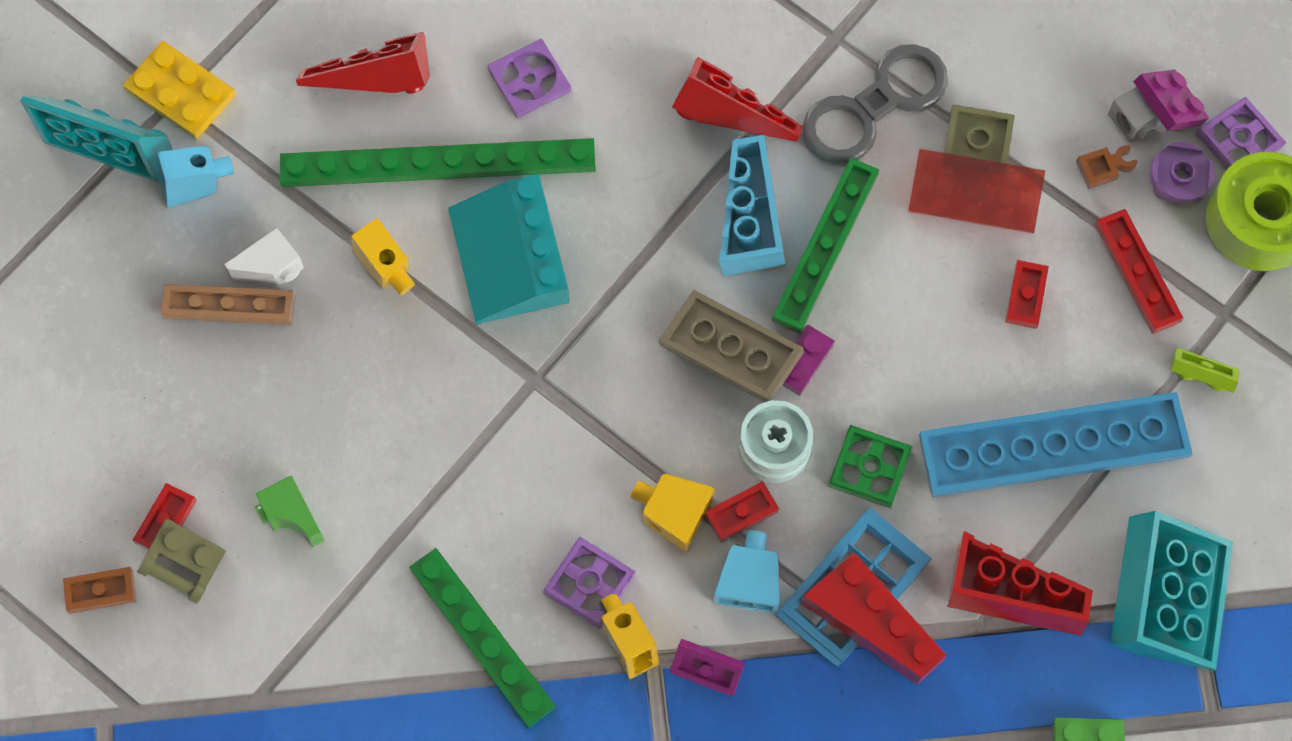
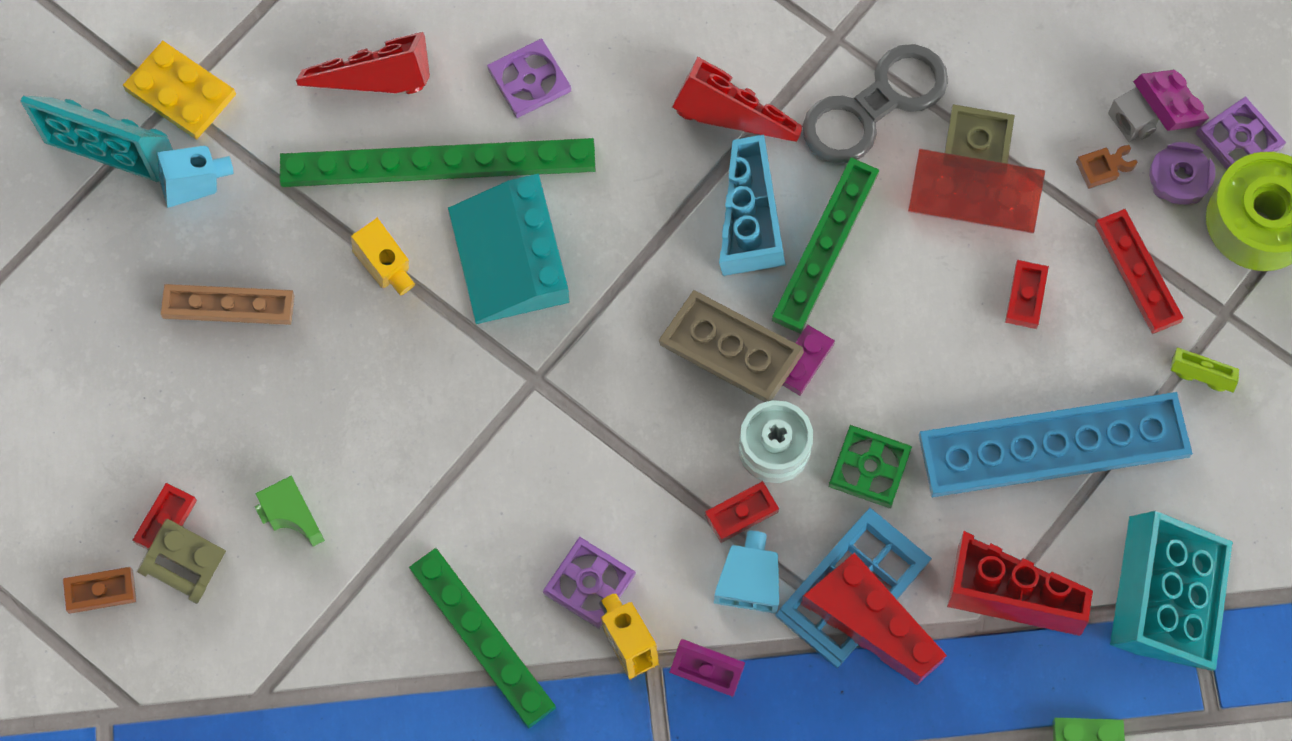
white slope [224,228,304,286] -> none
yellow torso [630,474,715,552] -> none

